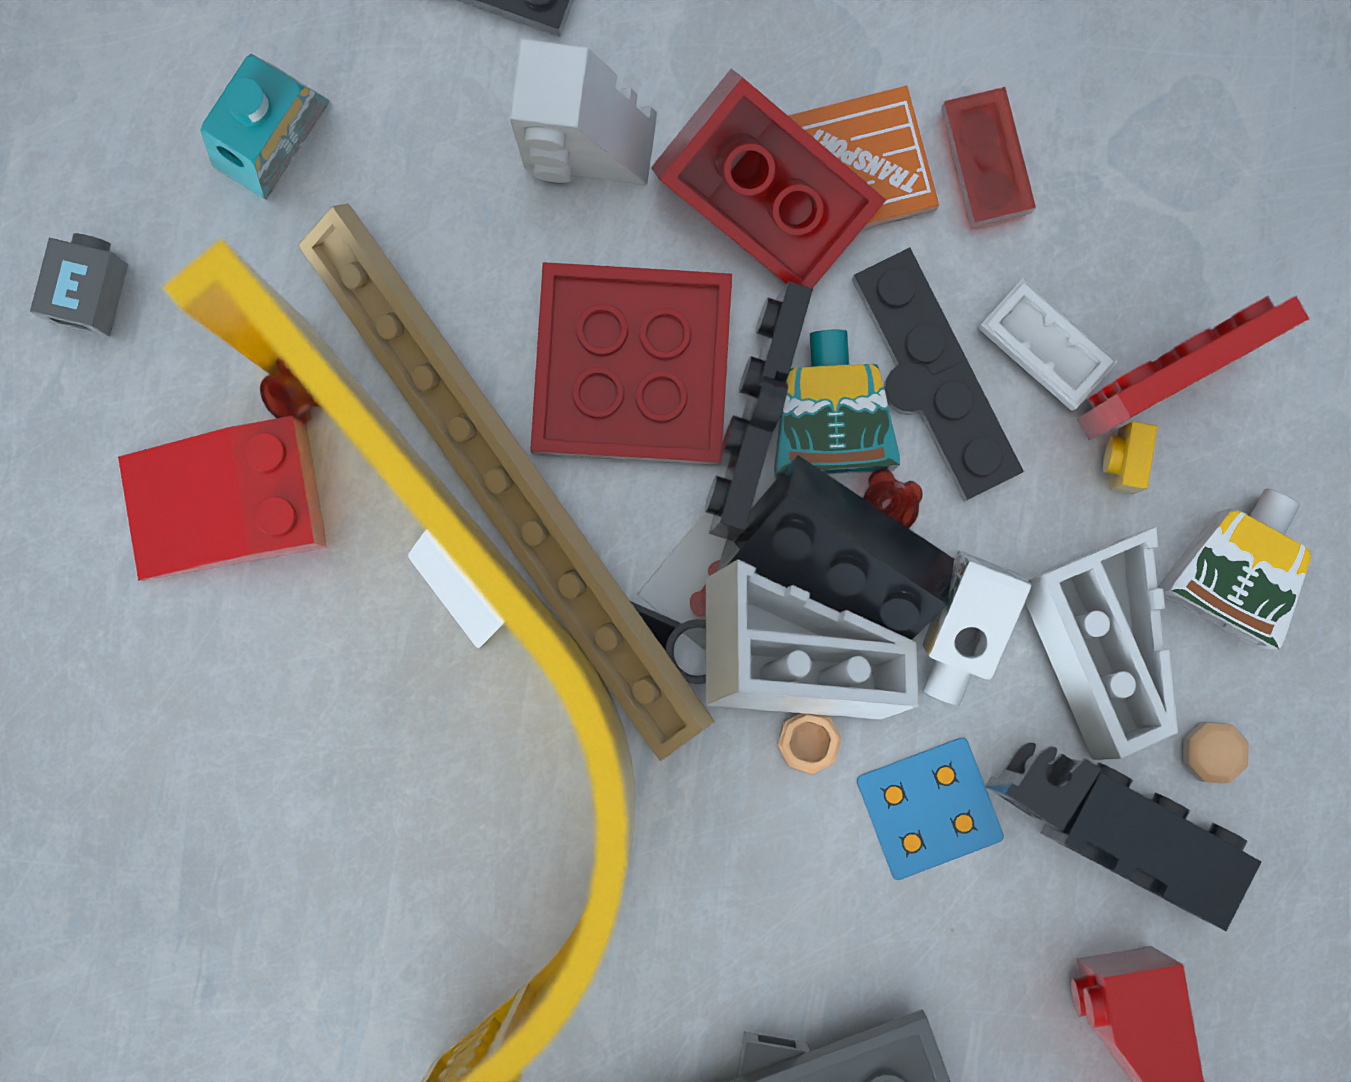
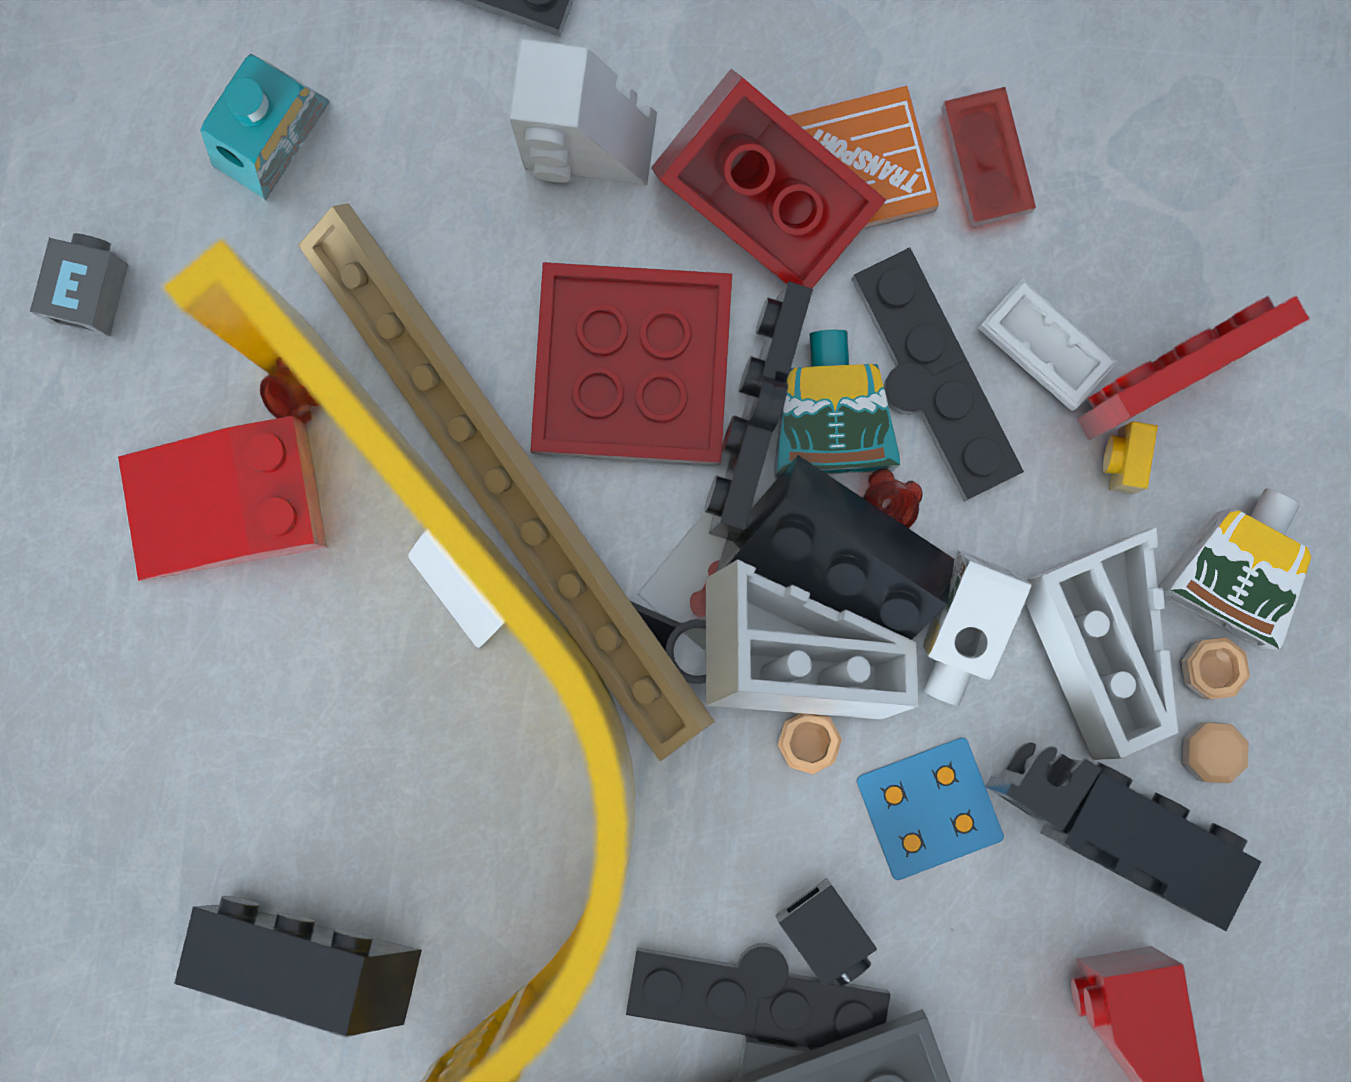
none -> black wedge [174,896,422,1037]
none -> black hinge [626,943,891,1048]
none -> black brick [775,878,877,988]
none -> light nougat tile [1181,637,1250,699]

